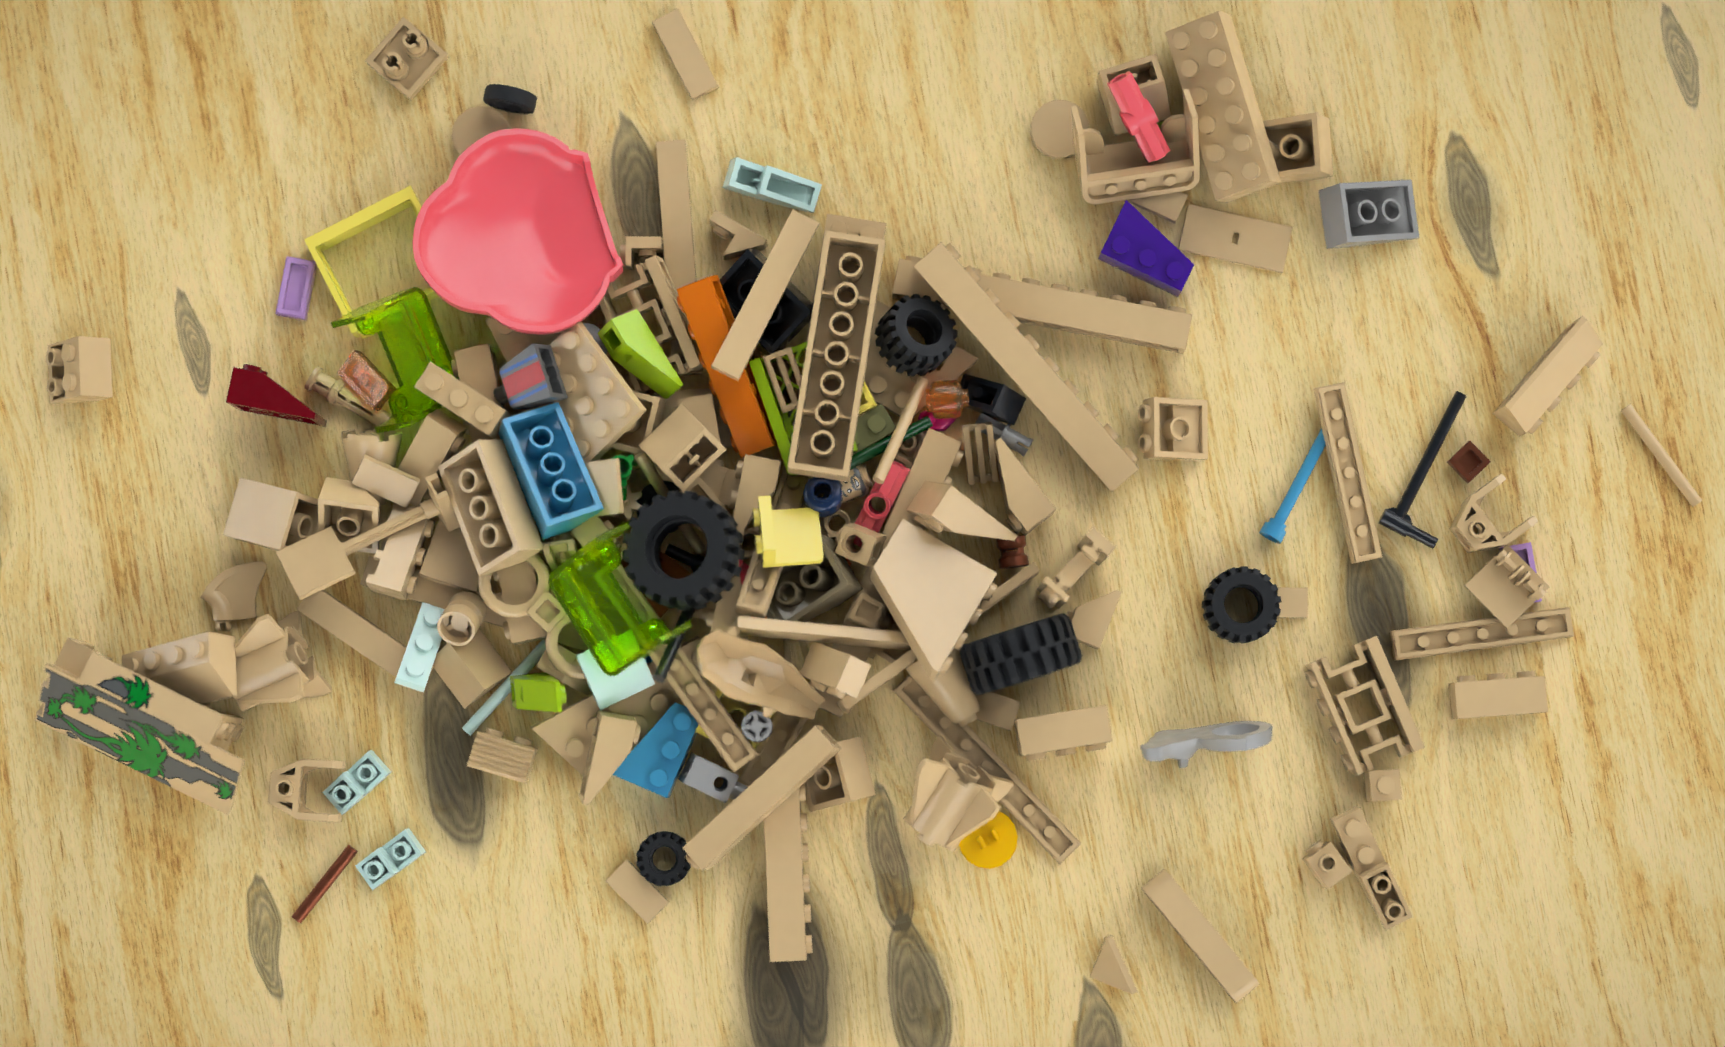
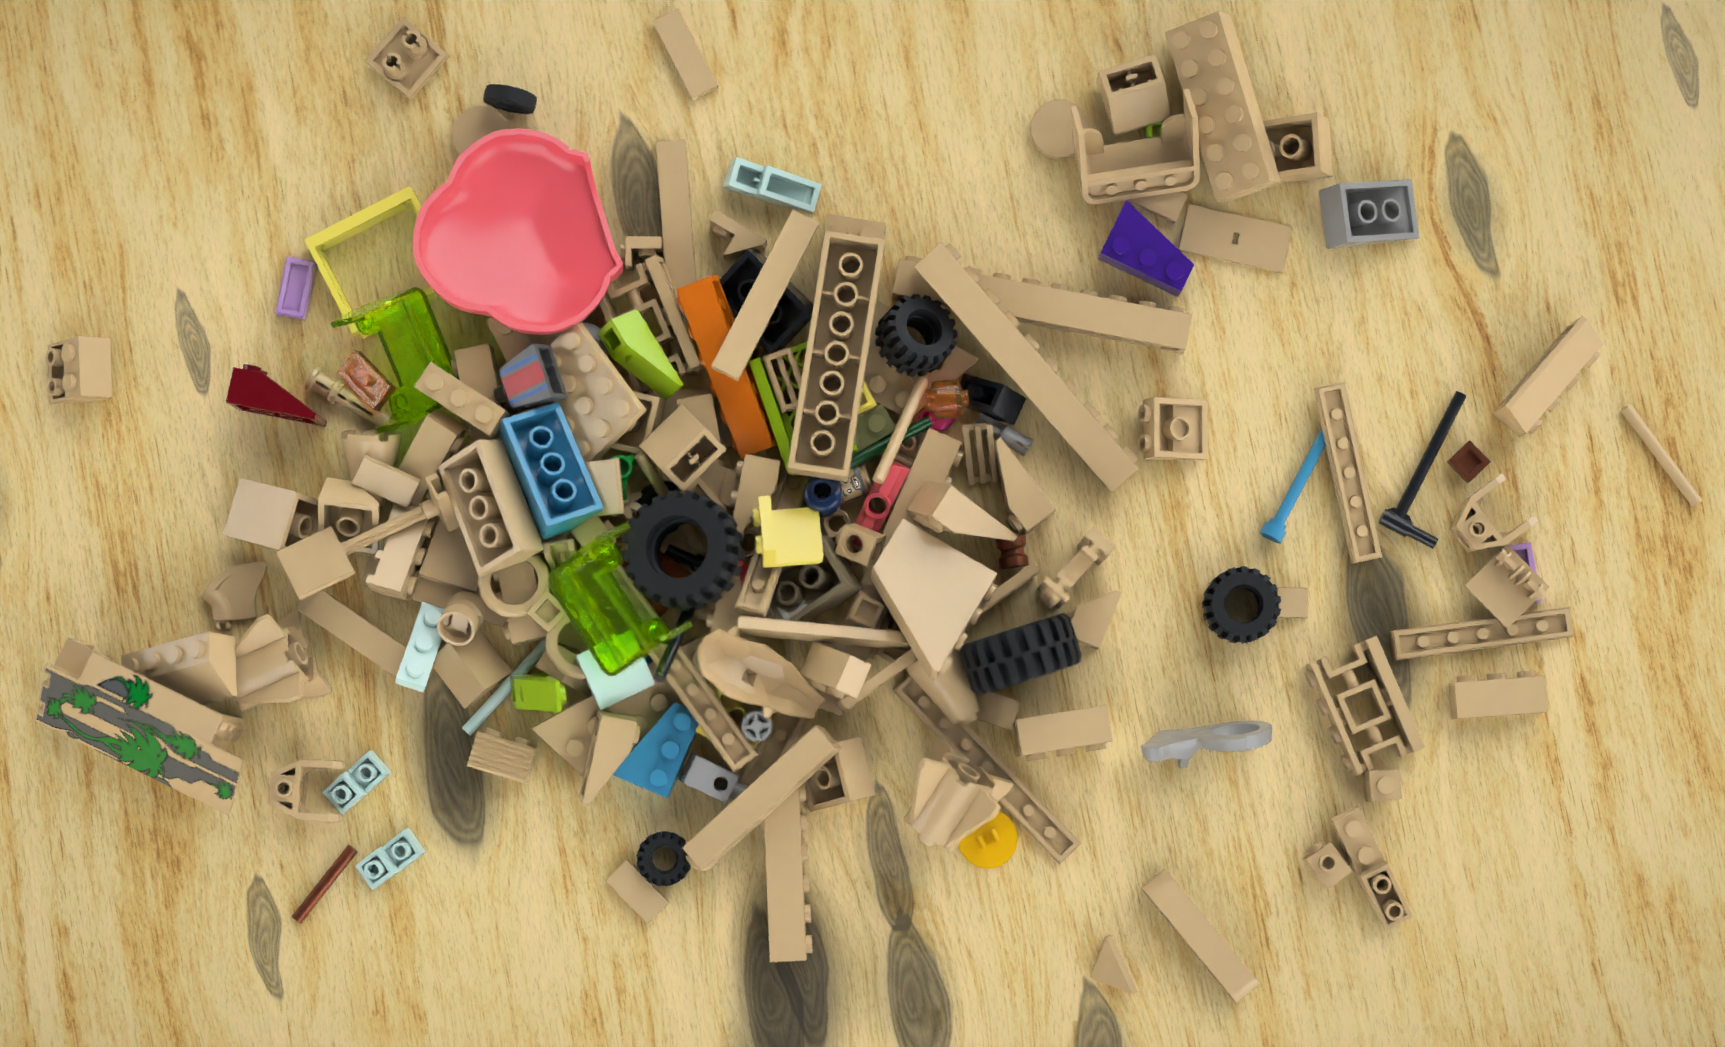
coral piece [1107,71,1171,163] -> none

